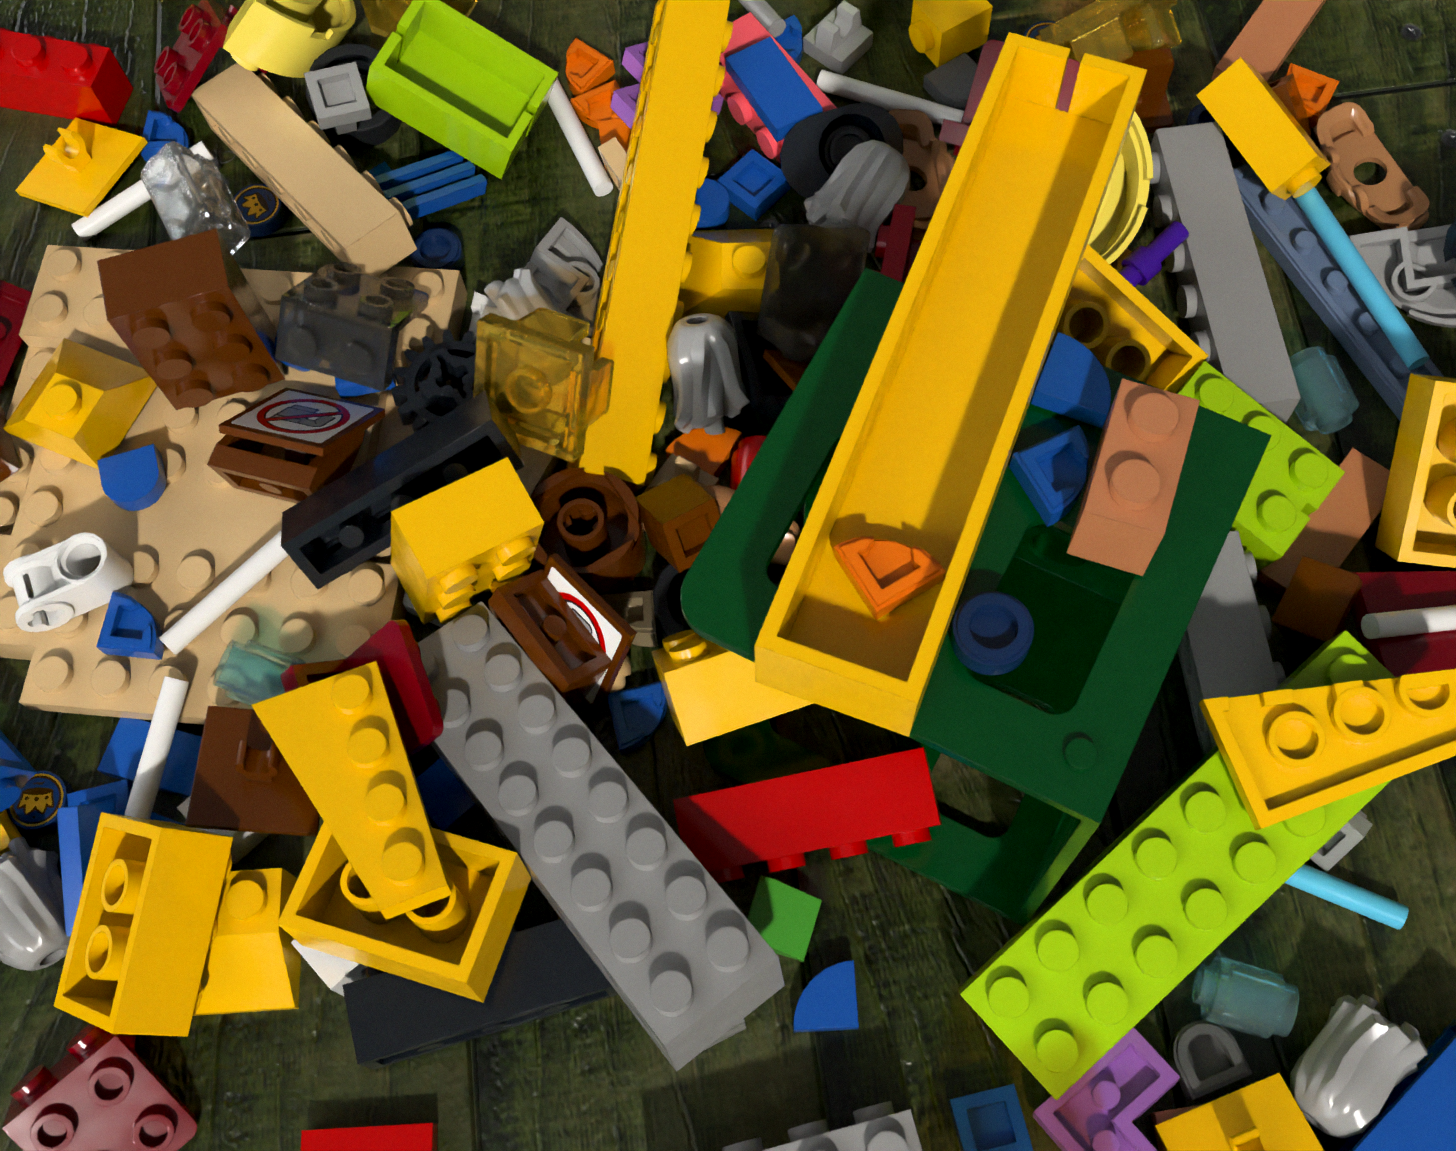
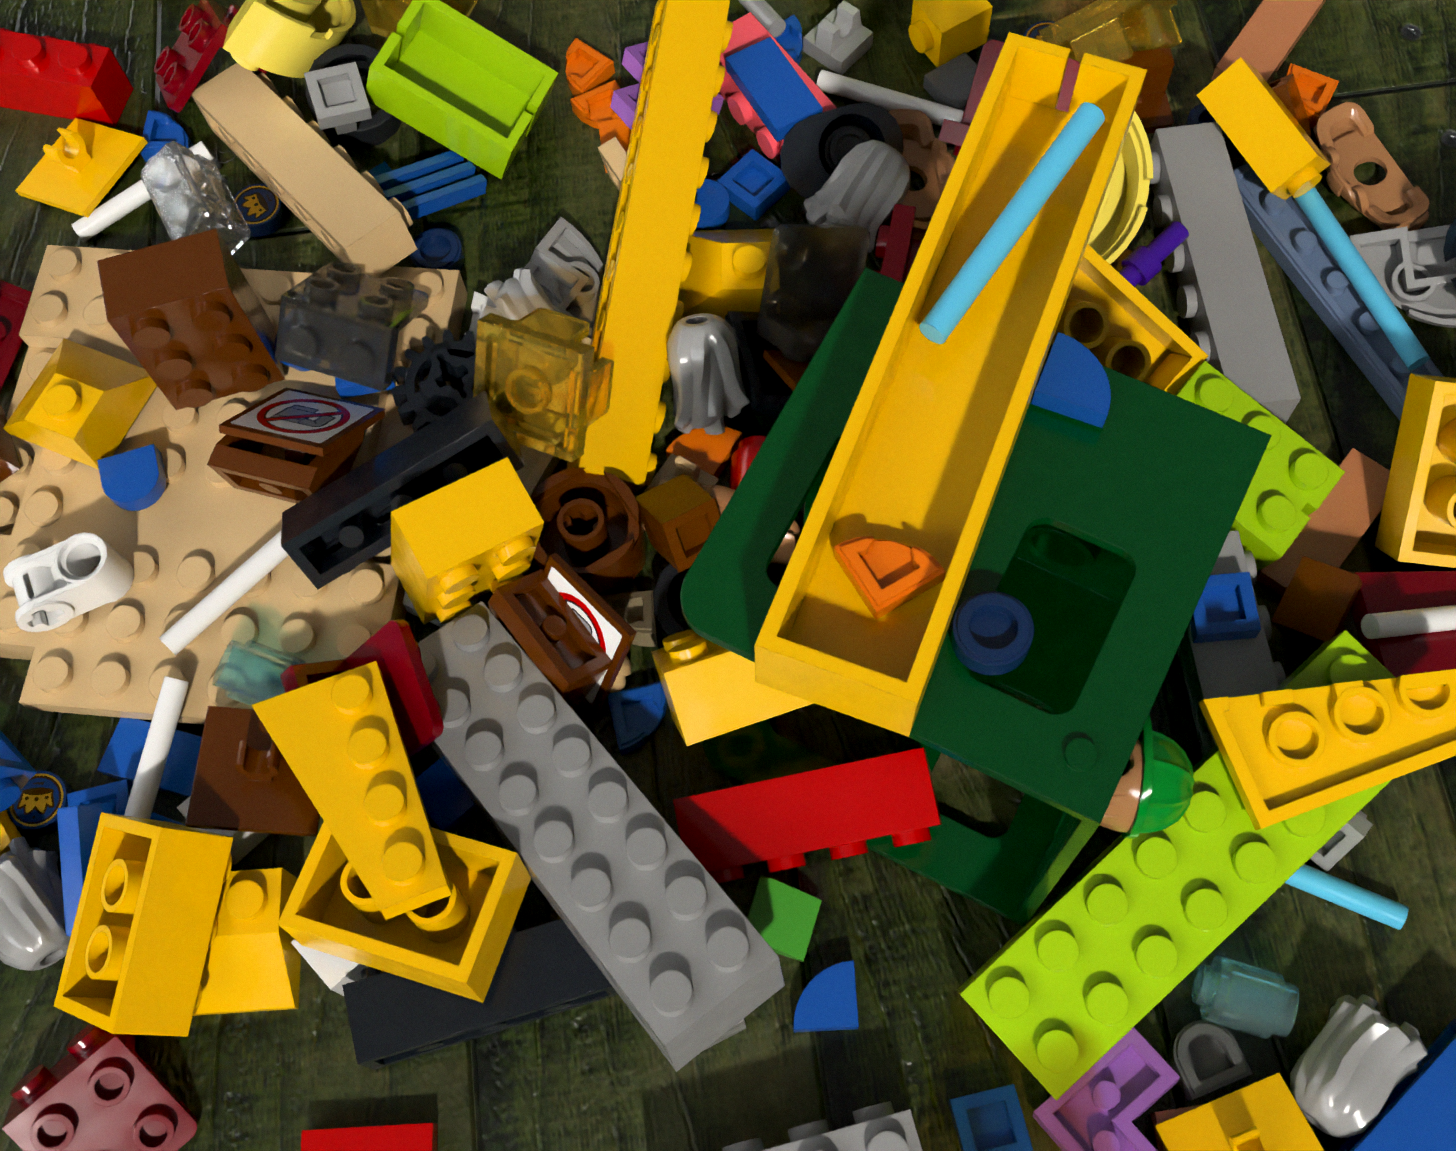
blue tile [96,591,164,660] -> none
white bar [548,78,613,197] -> none
blue tile [1009,425,1089,527] -> none
nougat brick [1066,378,1200,576] -> none
clear light blue brick [1289,346,1359,434] -> none
none -> medium azure bar [919,102,1105,344]
none -> green piece [1099,713,1195,839]
none -> blue tile [1189,572,1261,644]

